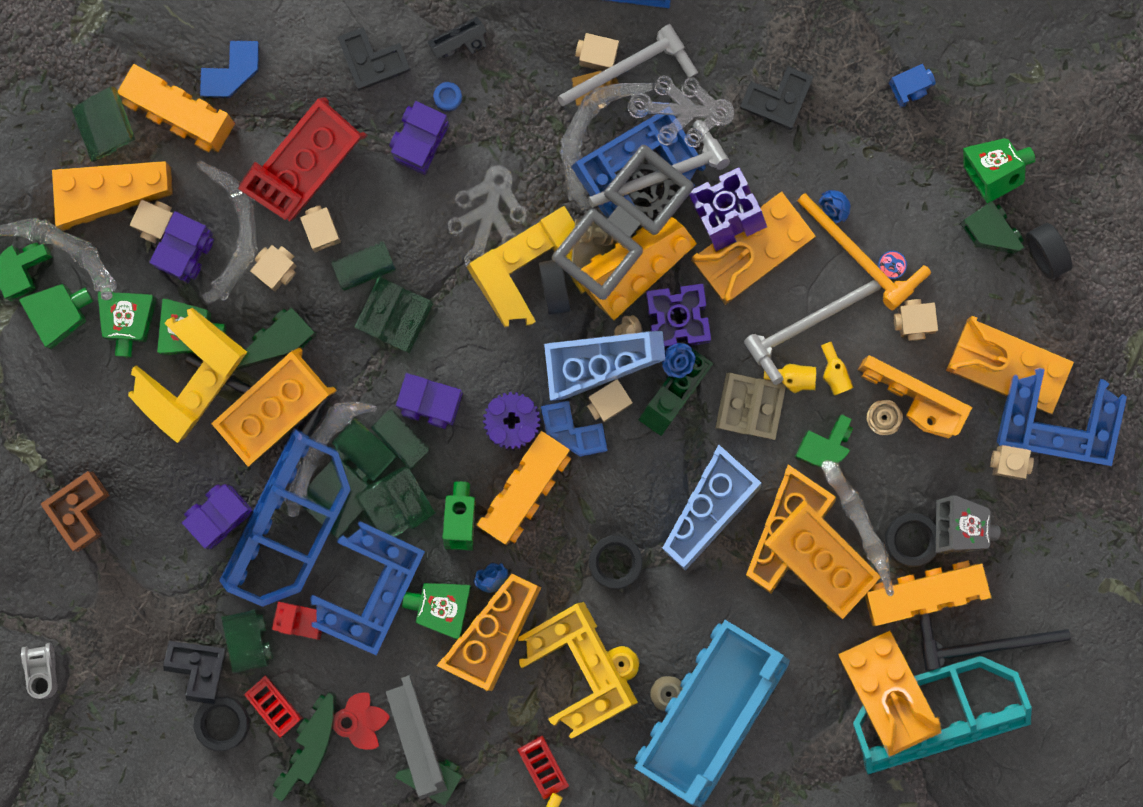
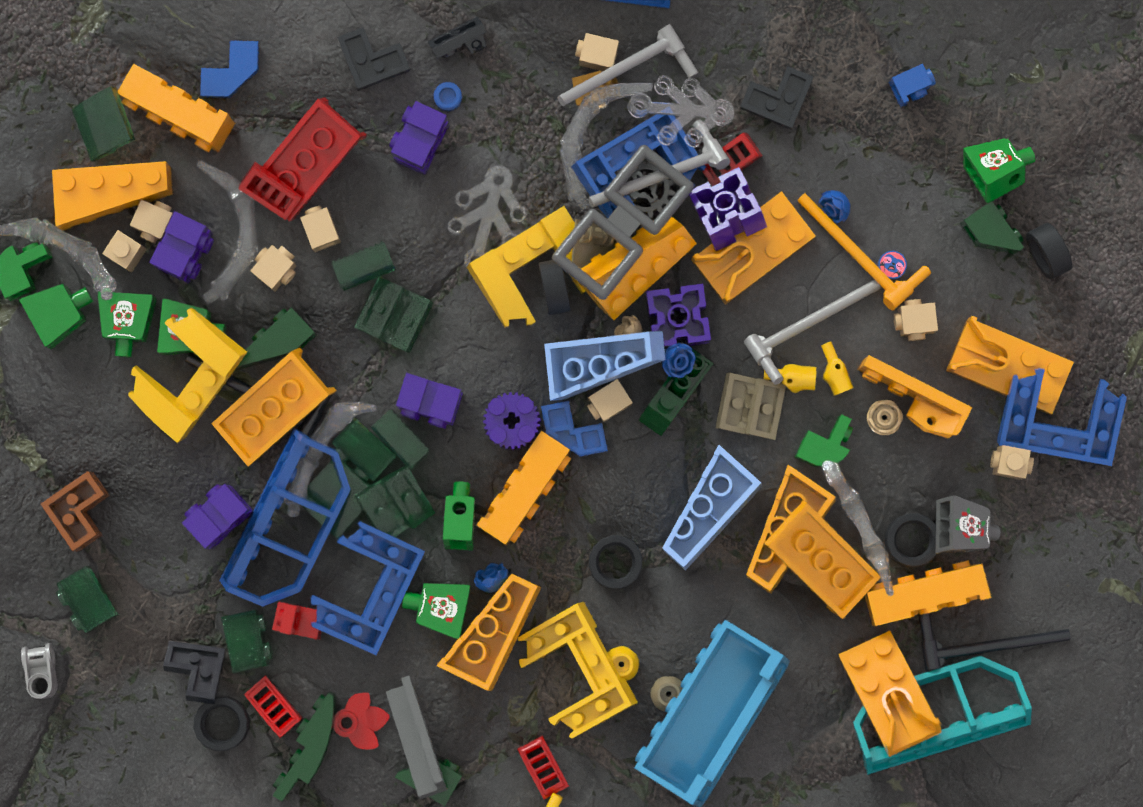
none -> clear green brick [56,566,118,633]
none -> tan brick [102,230,147,273]
none -> red slope [702,132,763,186]

